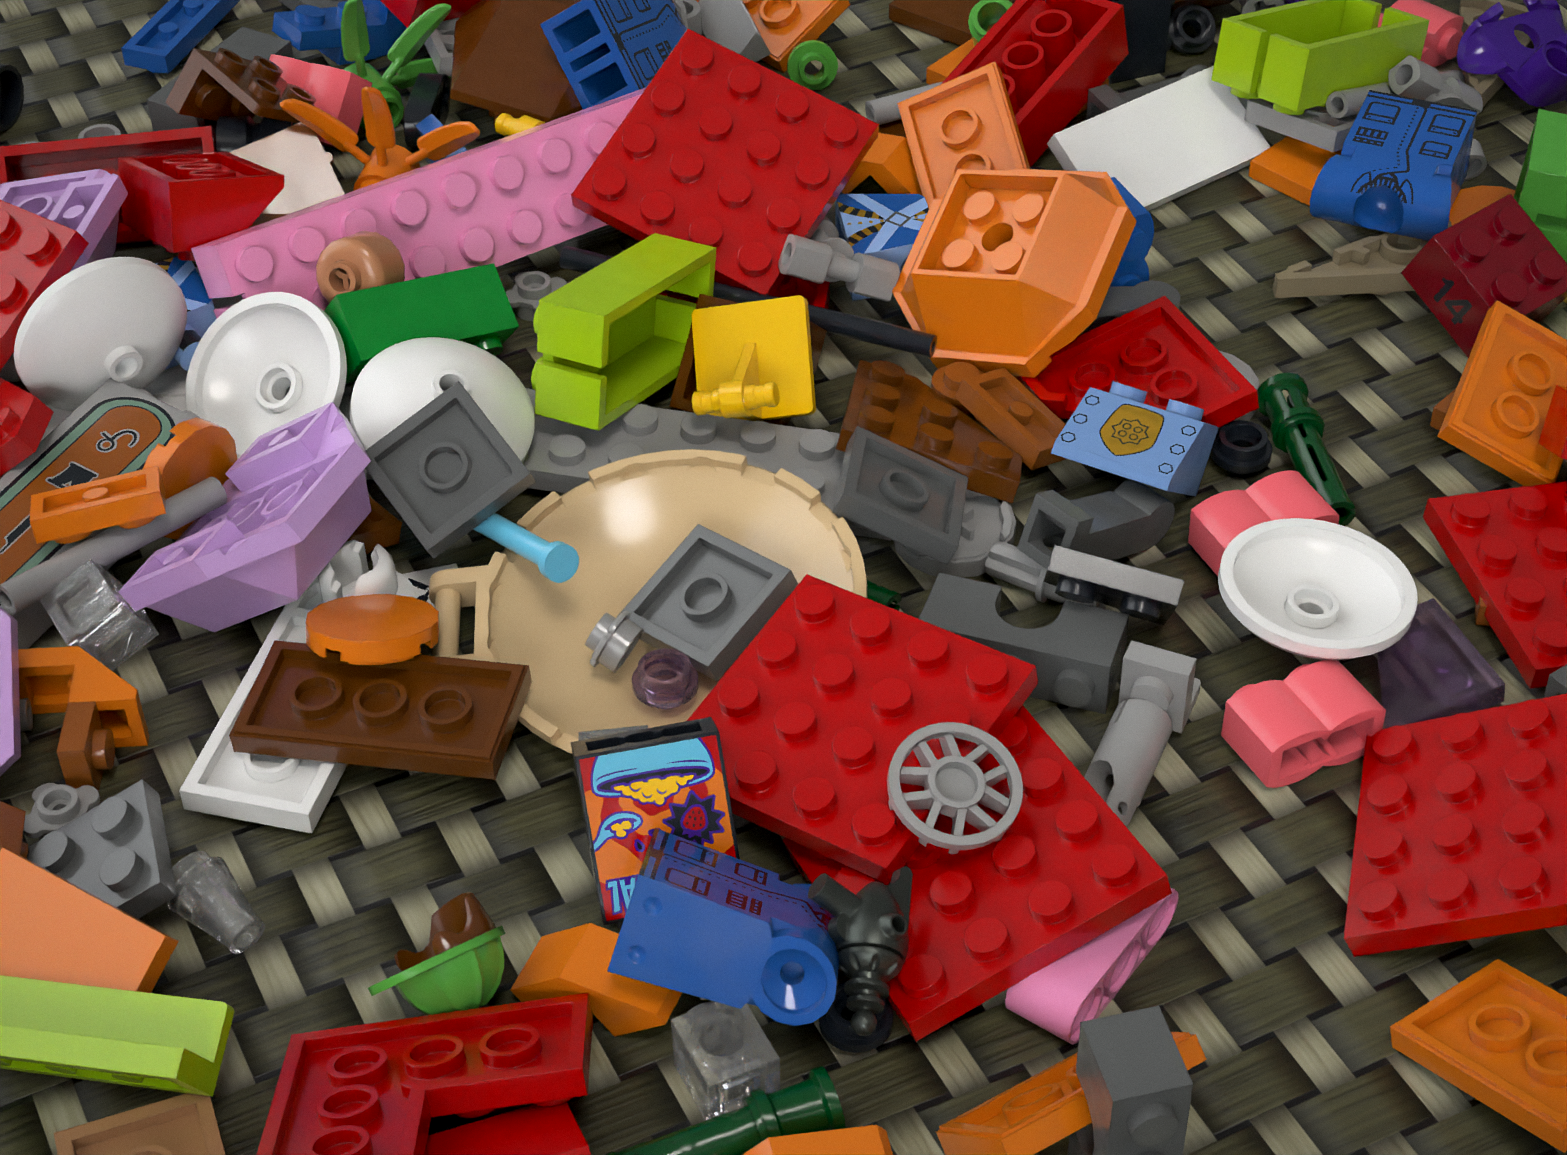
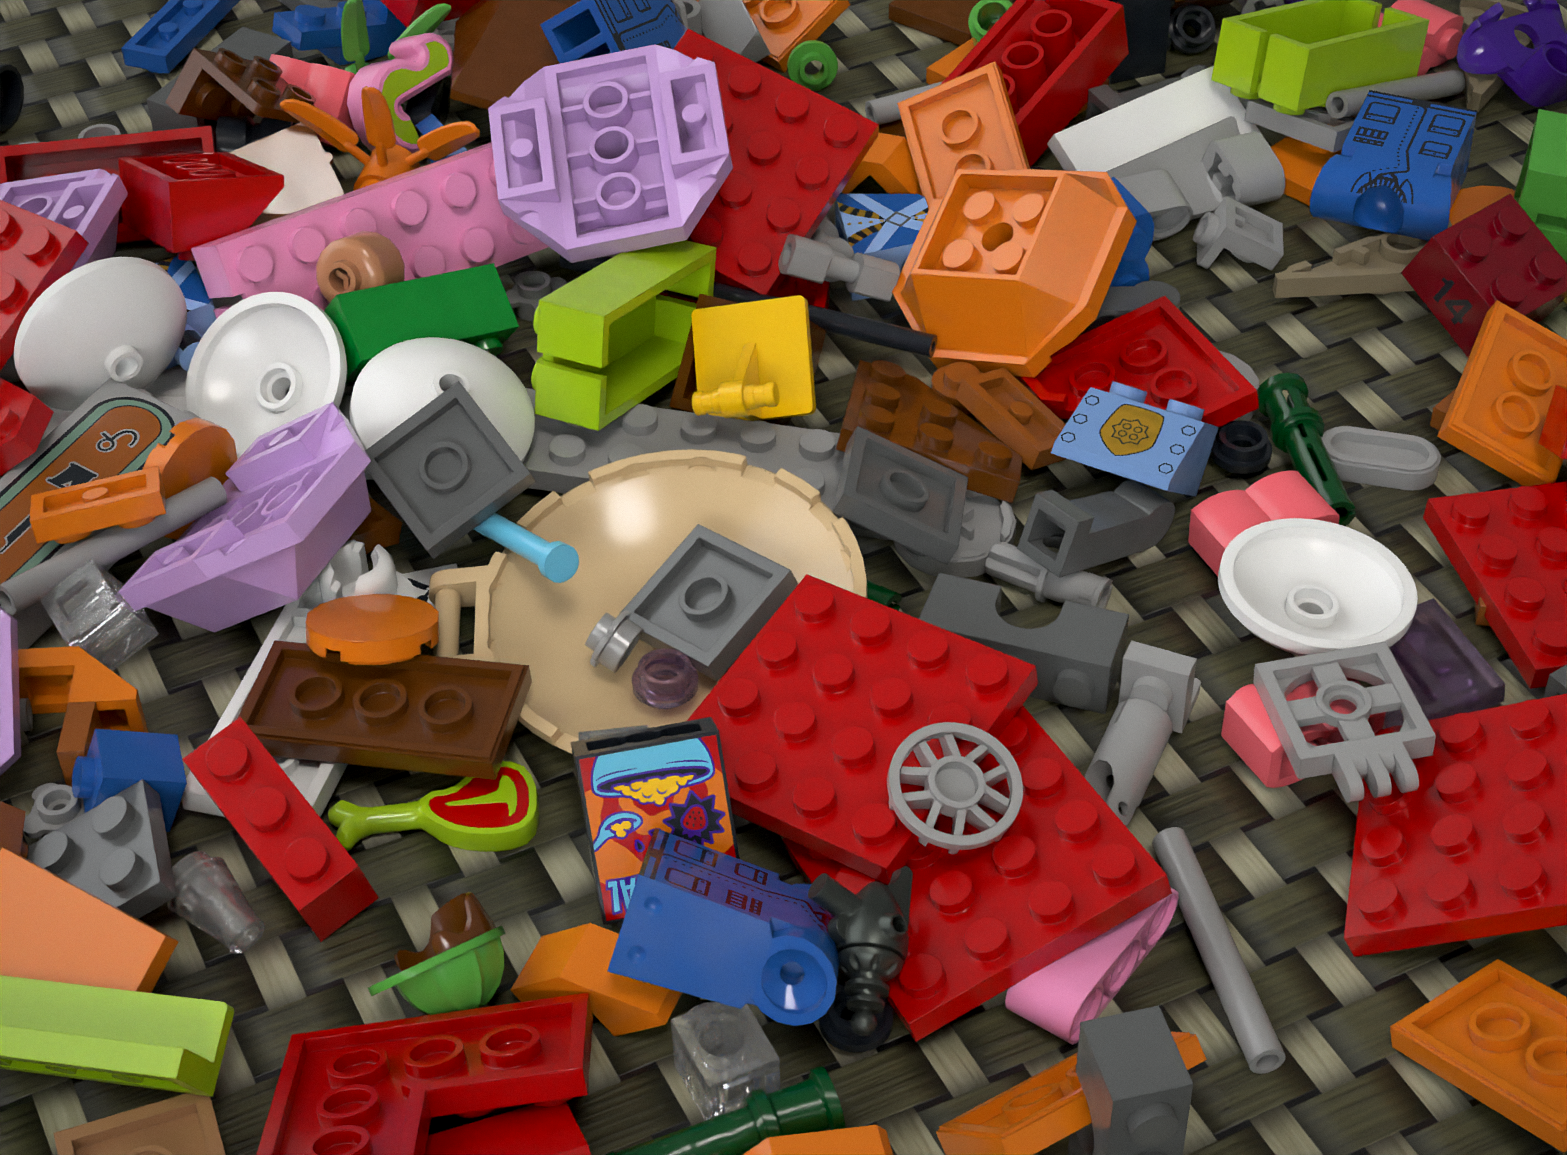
wing [1044,545,1184,625] -> none
light grey bar [1388,55,1487,181] -> none
none -> blue brick [72,729,187,832]
none -> red brick [182,716,379,942]
none -> lime piece [328,761,539,852]
none -> bright pink animal [347,33,453,154]
none -> lavender piece [488,44,733,263]
none -> light grey panel [1106,116,1285,241]
none -> light grey piece [1152,827,1286,1074]
none -> light grey bracket [1193,196,1284,271]
none -> light grey piece [1253,641,1436,803]
none -> light grey tile [1321,426,1441,491]

